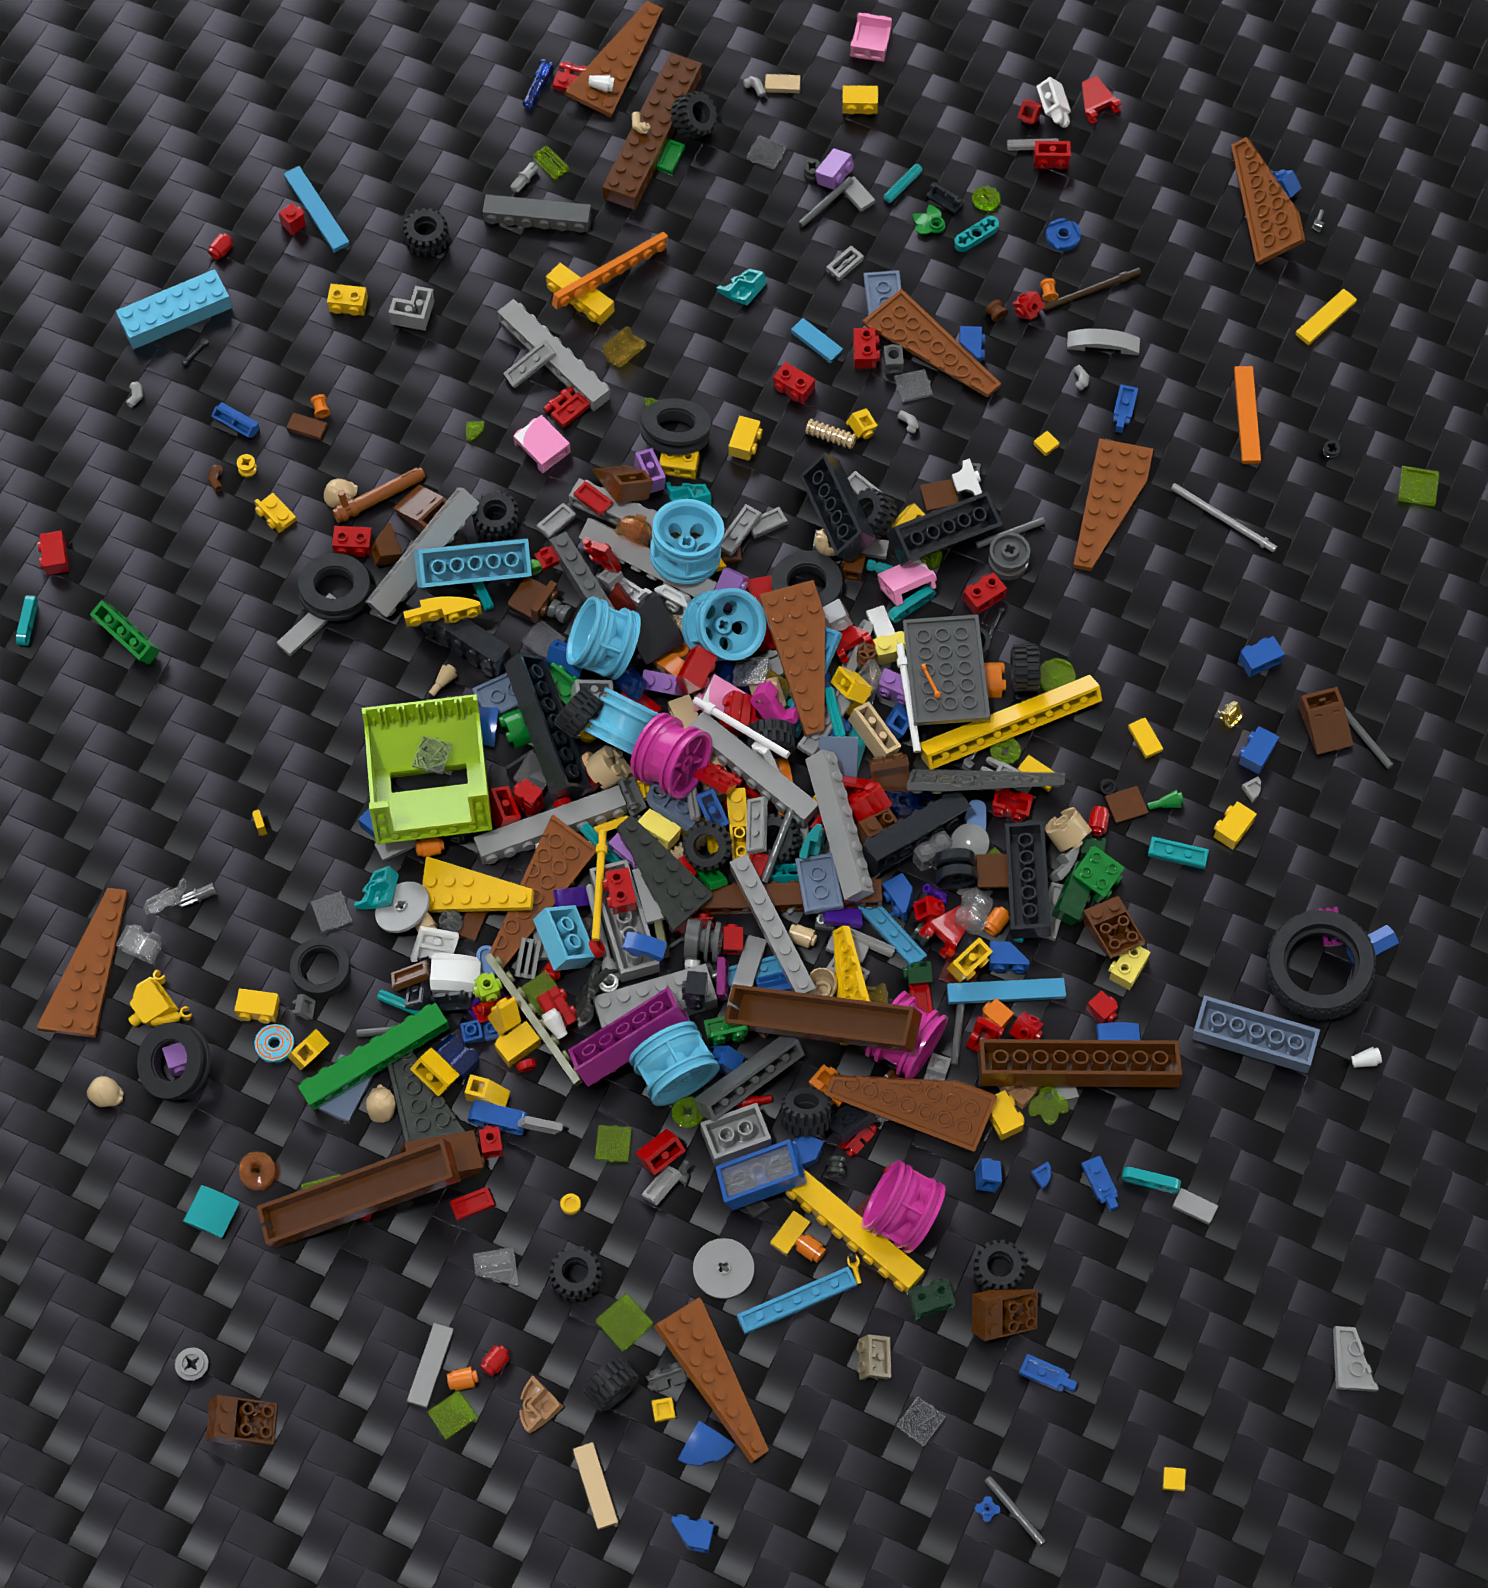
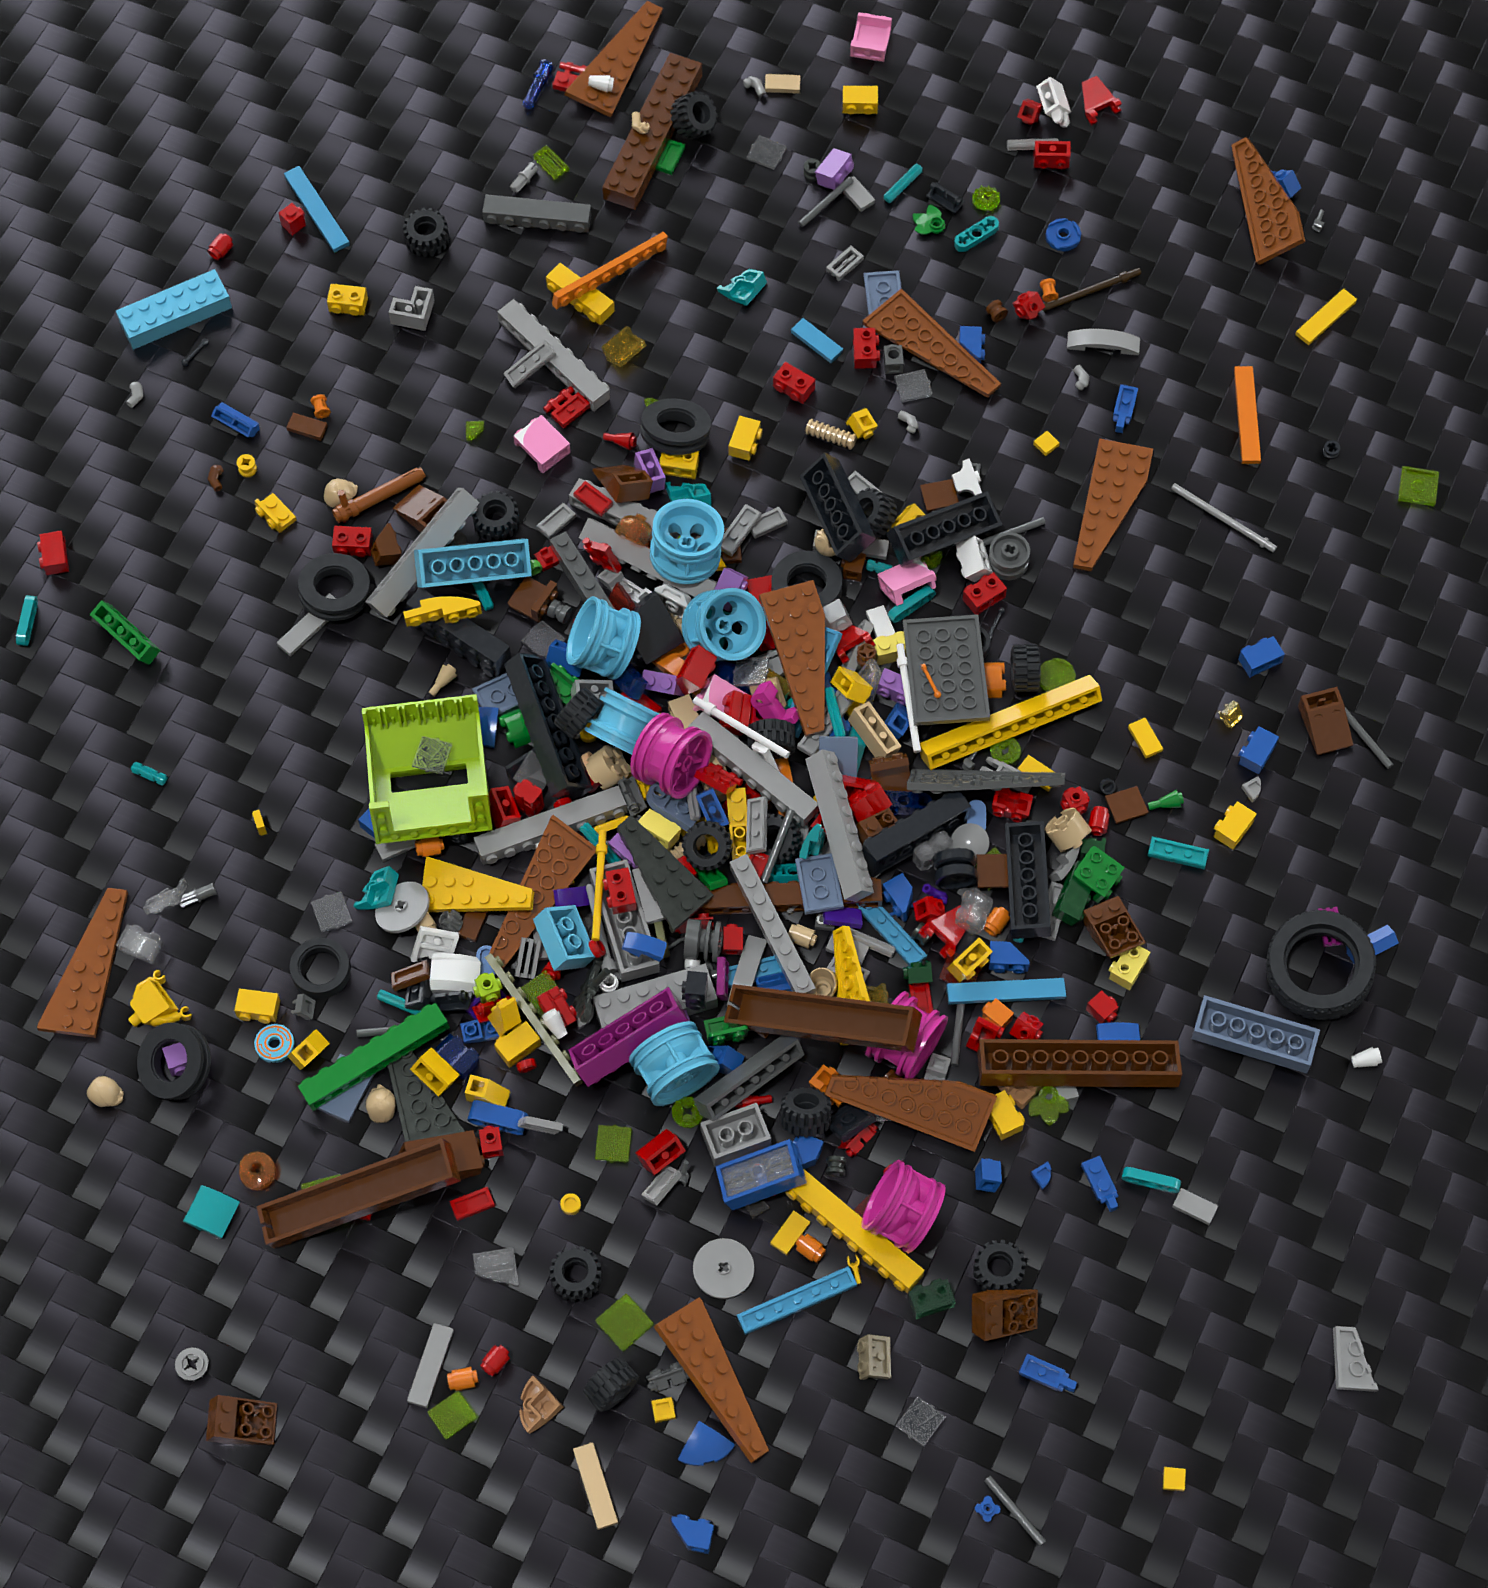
none -> teal axle [131,762,167,785]
none -> red cone [603,432,637,450]
none -> white brick [956,536,993,582]
none -> red brick [1060,786,1090,815]

